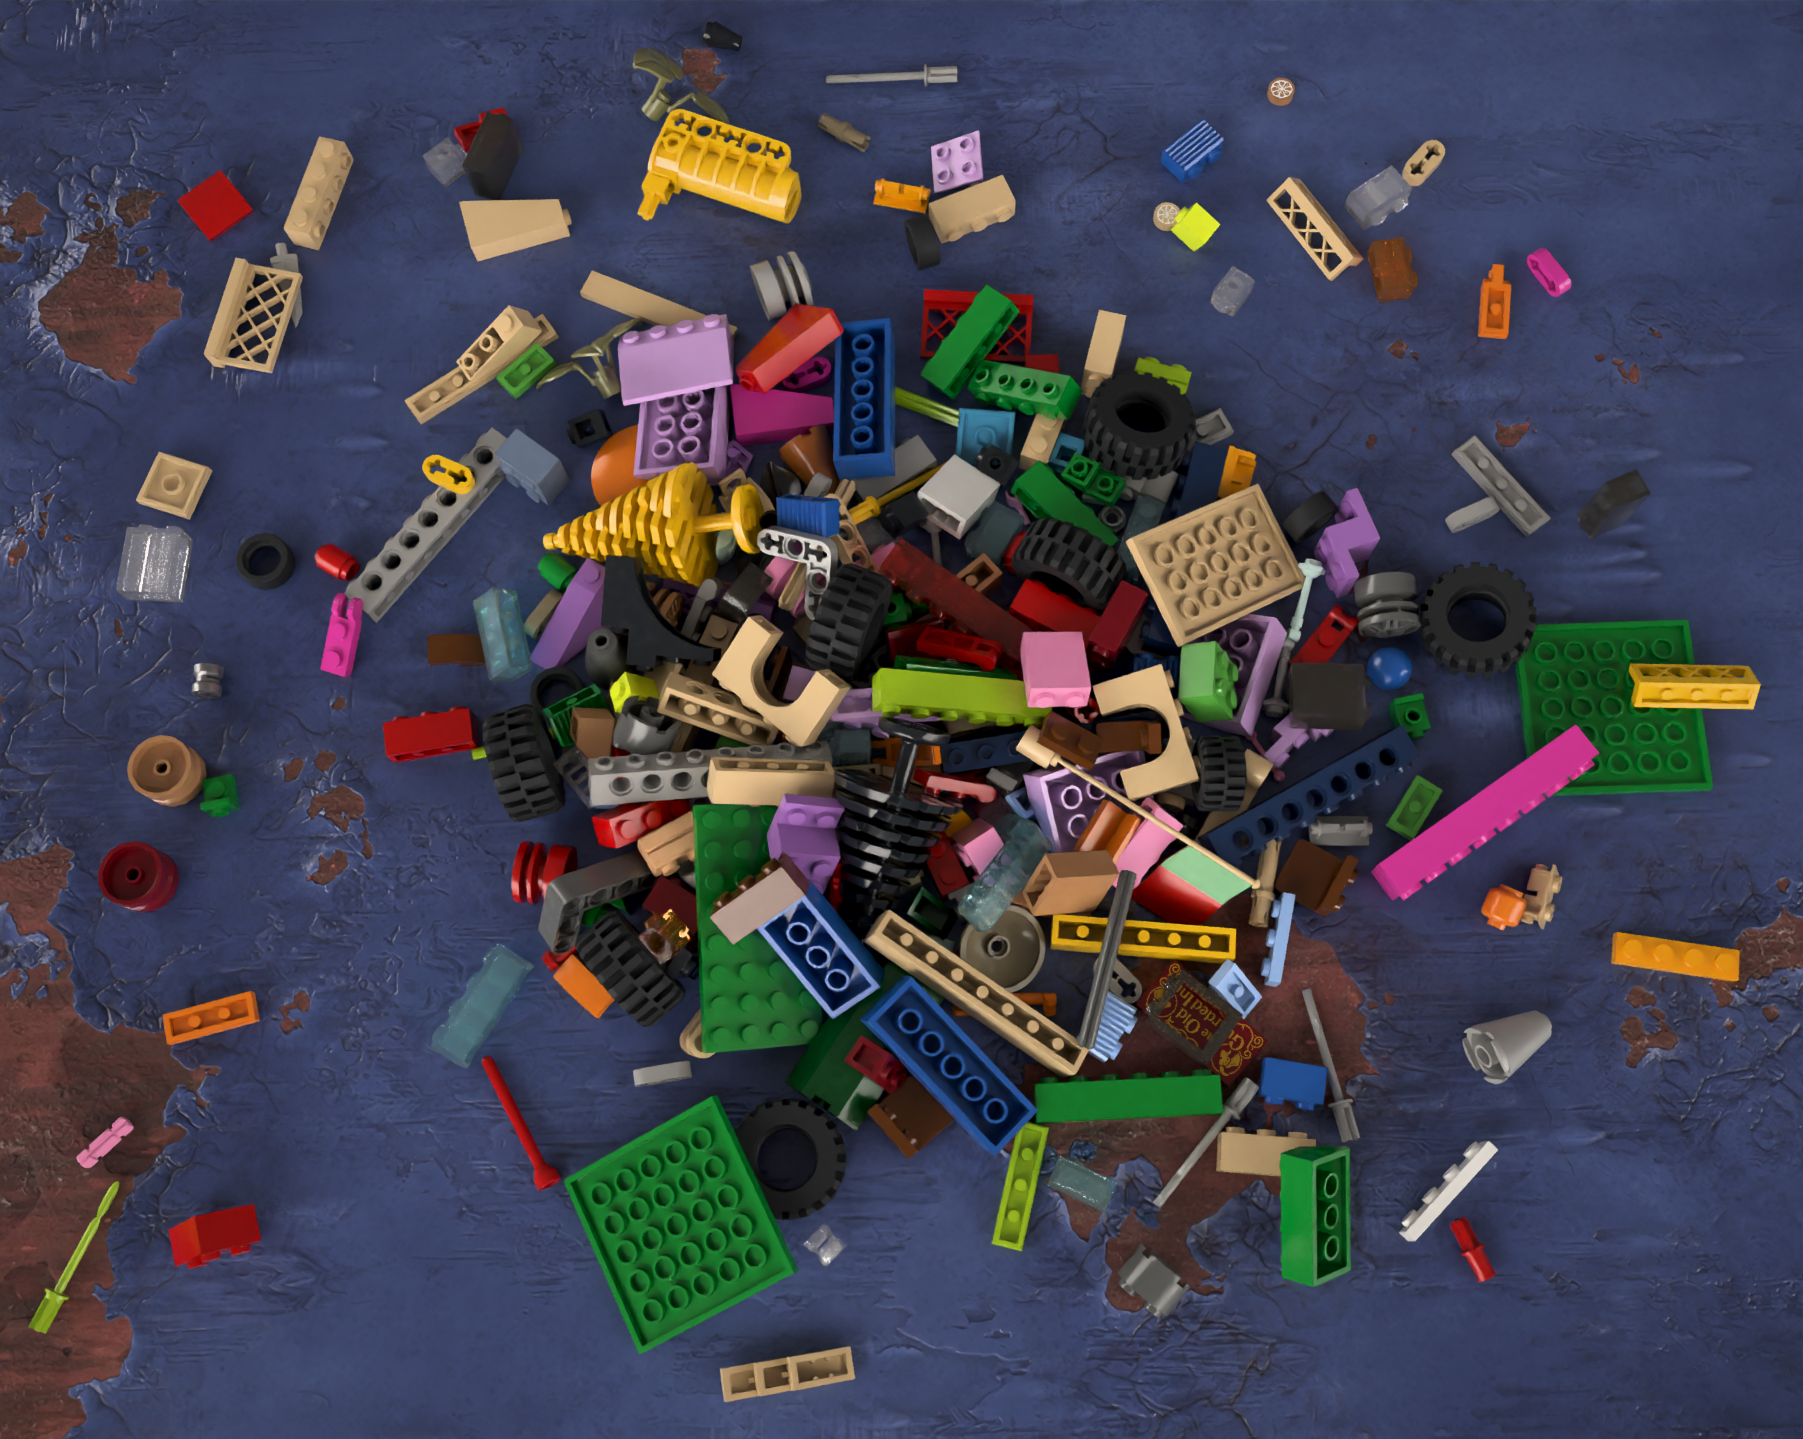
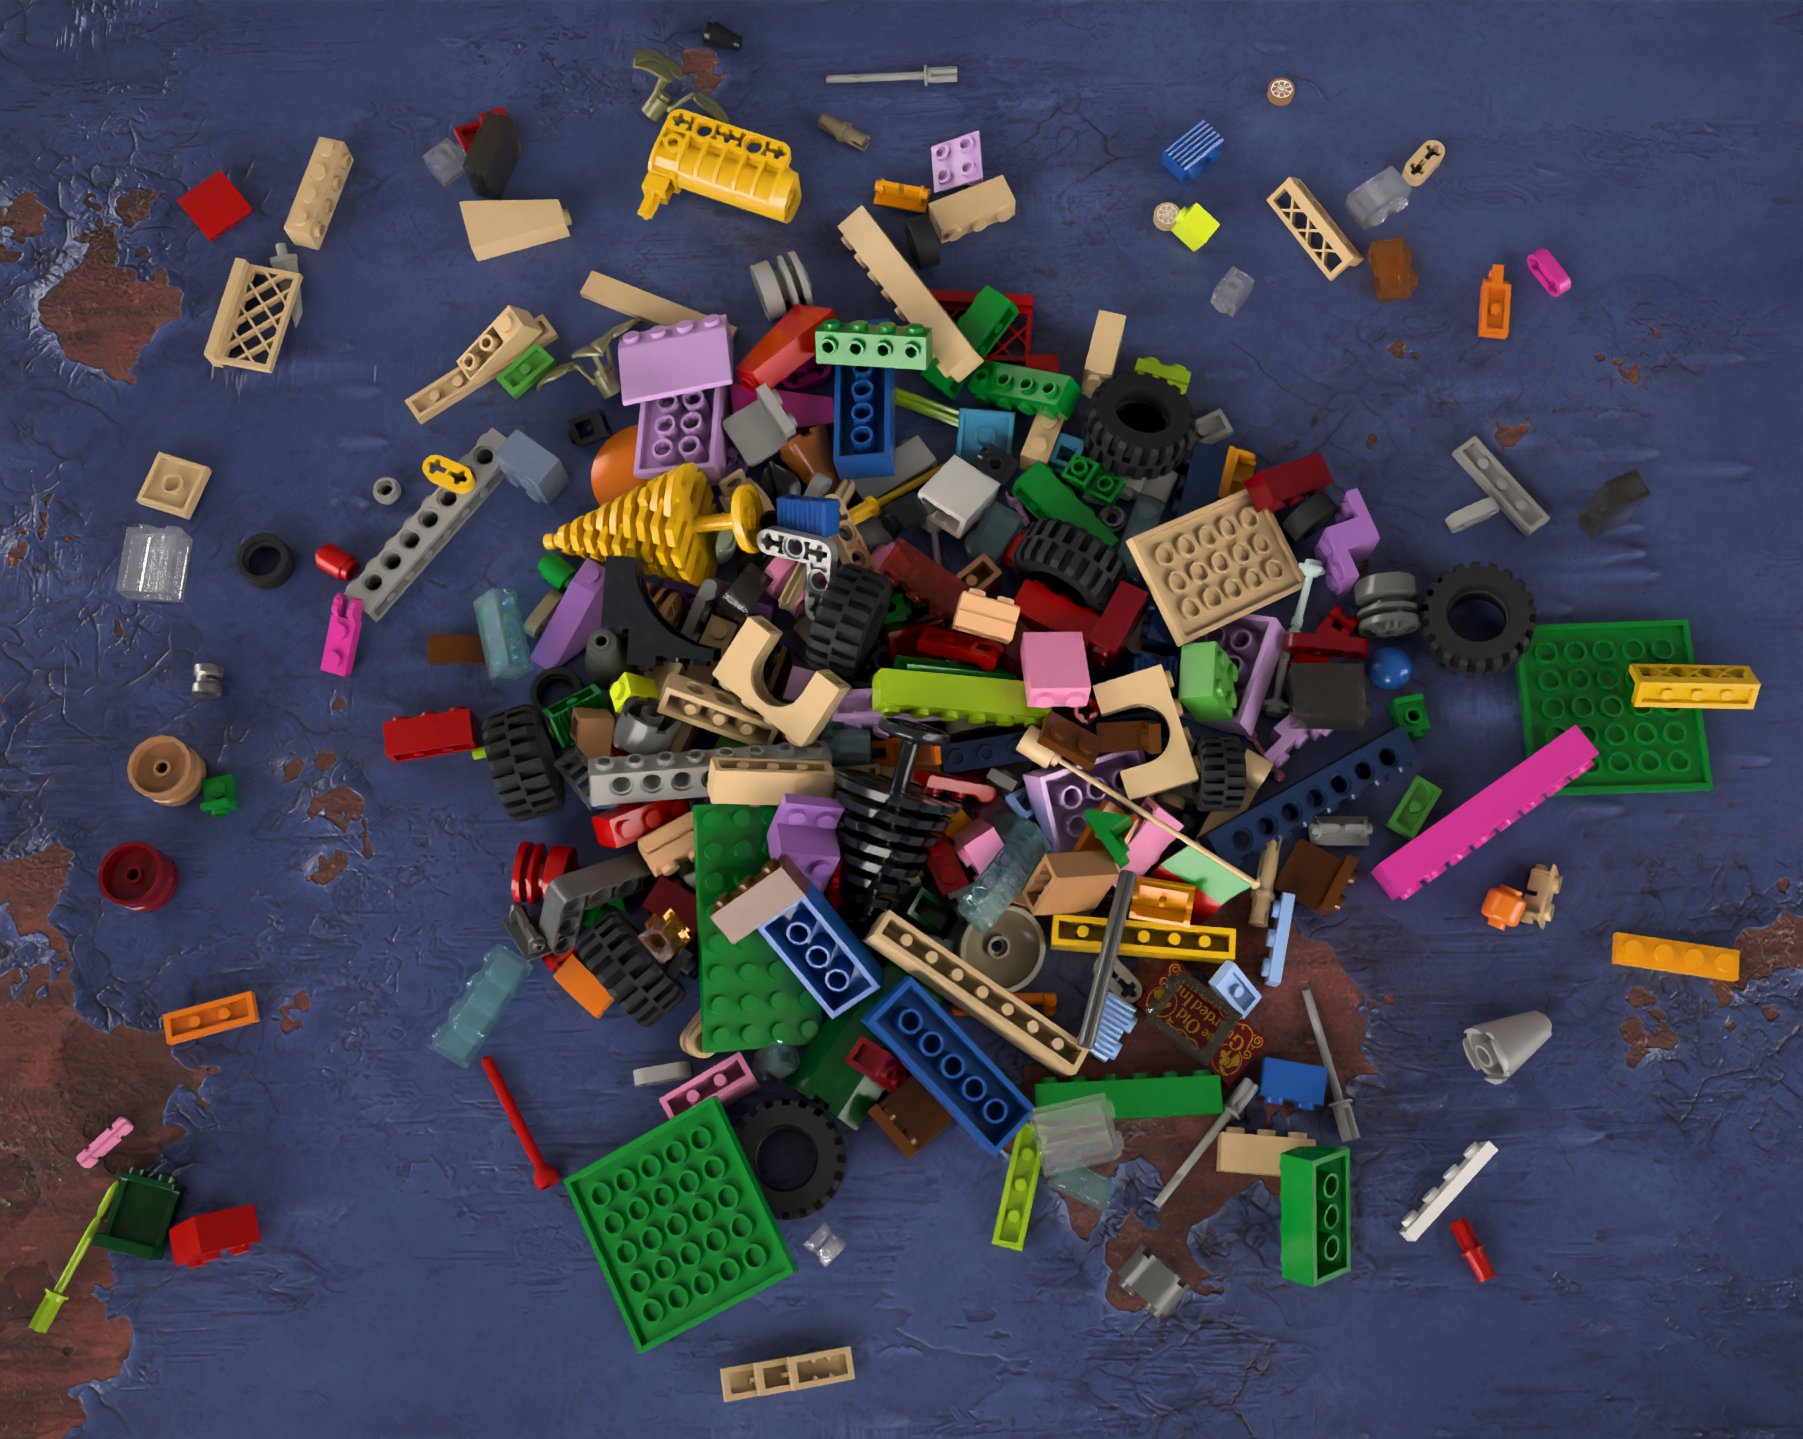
none -> dark green panel [91,1166,186,1260]
none -> light grey plate [373,477,402,505]
none -> dark grey hinge [502,903,552,963]
none -> bright pink brick [659,1051,760,1120]
none -> light grey bracket [722,383,798,467]
none -> clear light blue rock [752,1040,800,1083]
none -> brick [815,319,933,370]
none -> tan brick [837,205,984,383]
none -> light nougat brick [952,588,1020,644]
none -> clear brick [1028,1092,1124,1177]
none -> green slope [1083,809,1133,869]
none -> light orange hinge [1129,875,1196,928]
none -> dark red brick [1244,452,1334,513]
none -> dark red beam [1283,632,1369,660]

